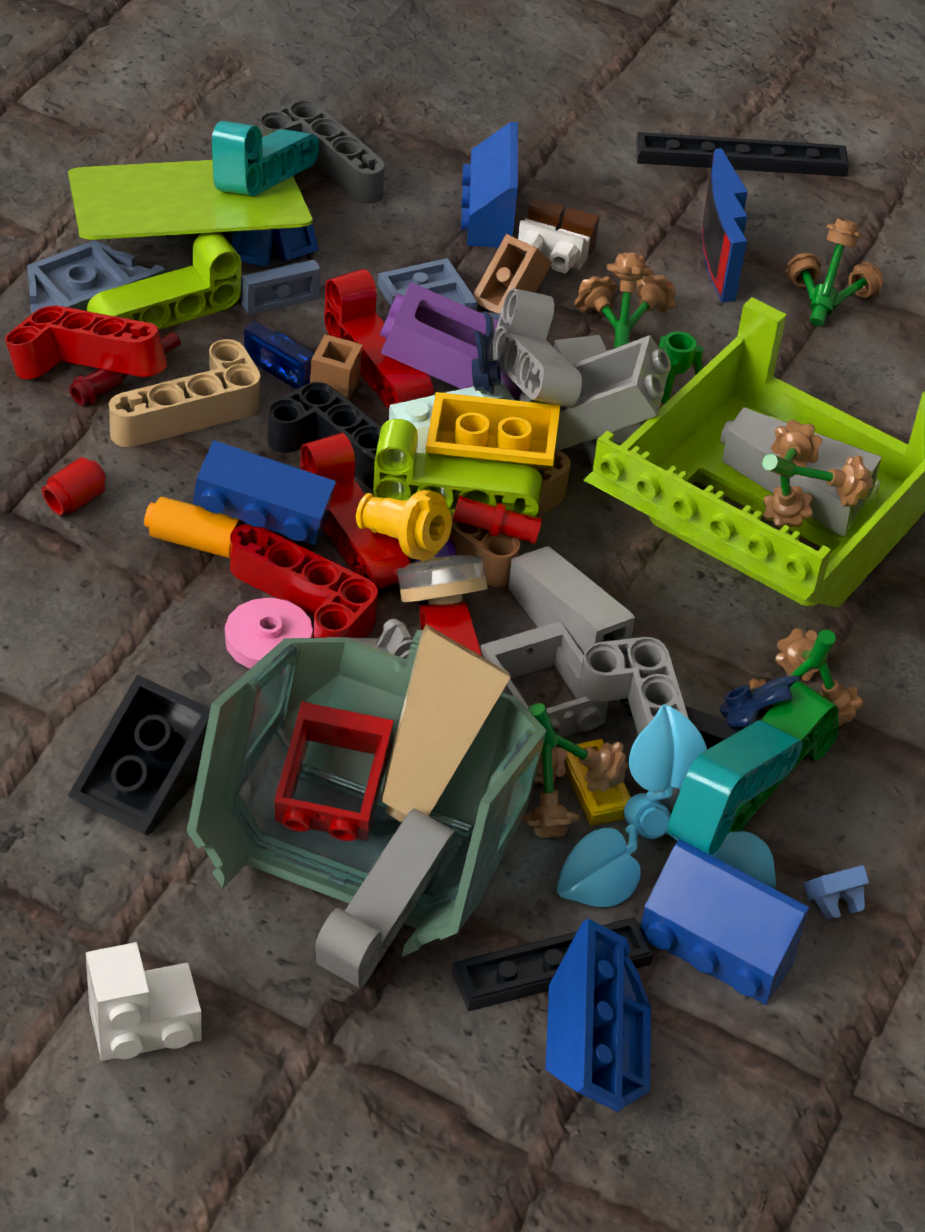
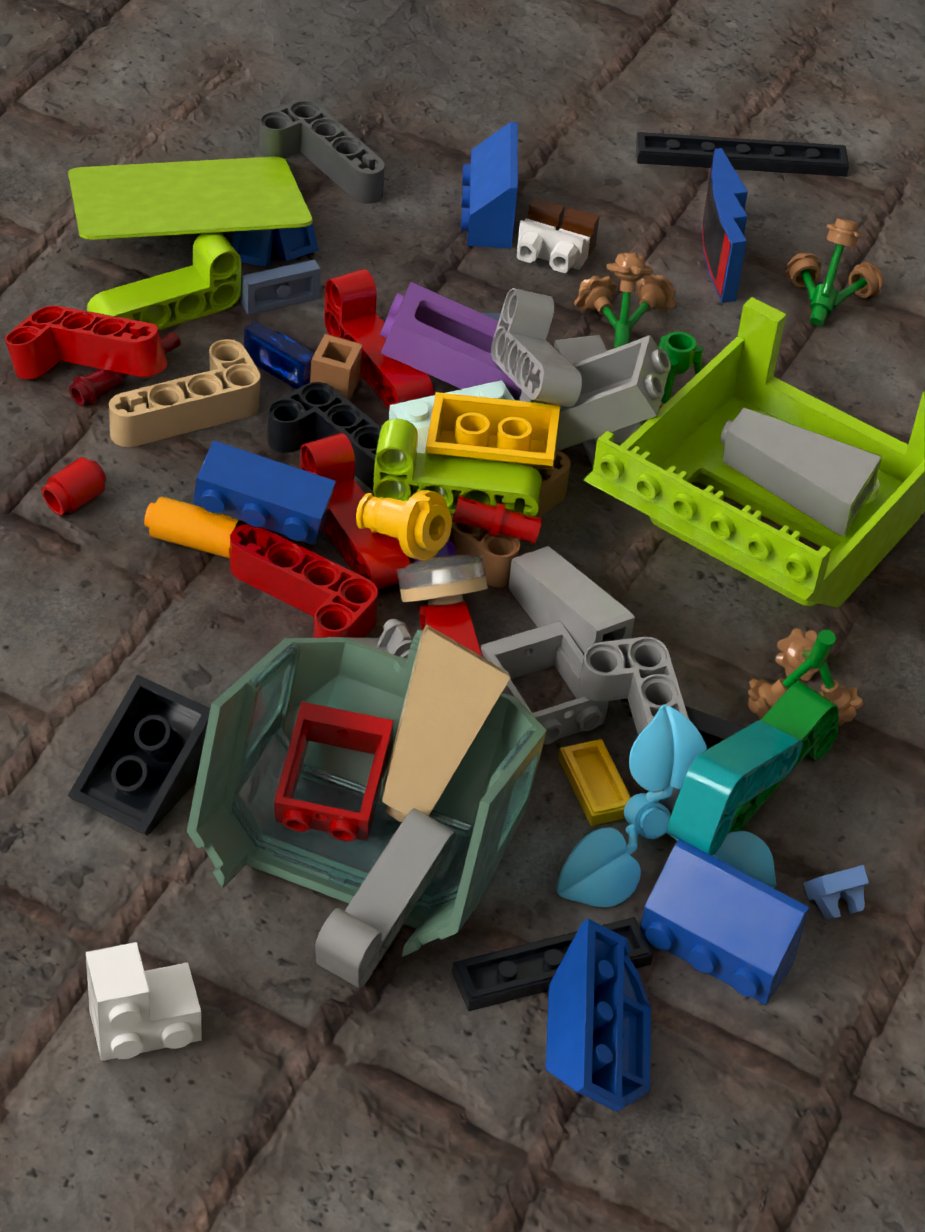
sand blue wing [27,240,165,314] -> none
teal beam [212,121,319,196] -> none
bright pink plate [225,597,313,669] -> none
sand blue wing [377,258,477,311] -> none
dark blue plate [472,311,501,394] -> none
medium nougat slope [473,234,552,313] -> none
medium nougat plant [522,703,628,838] -> none
dark blue plate [720,675,800,727] -> none
medium nougat plant [762,419,873,528] -> none

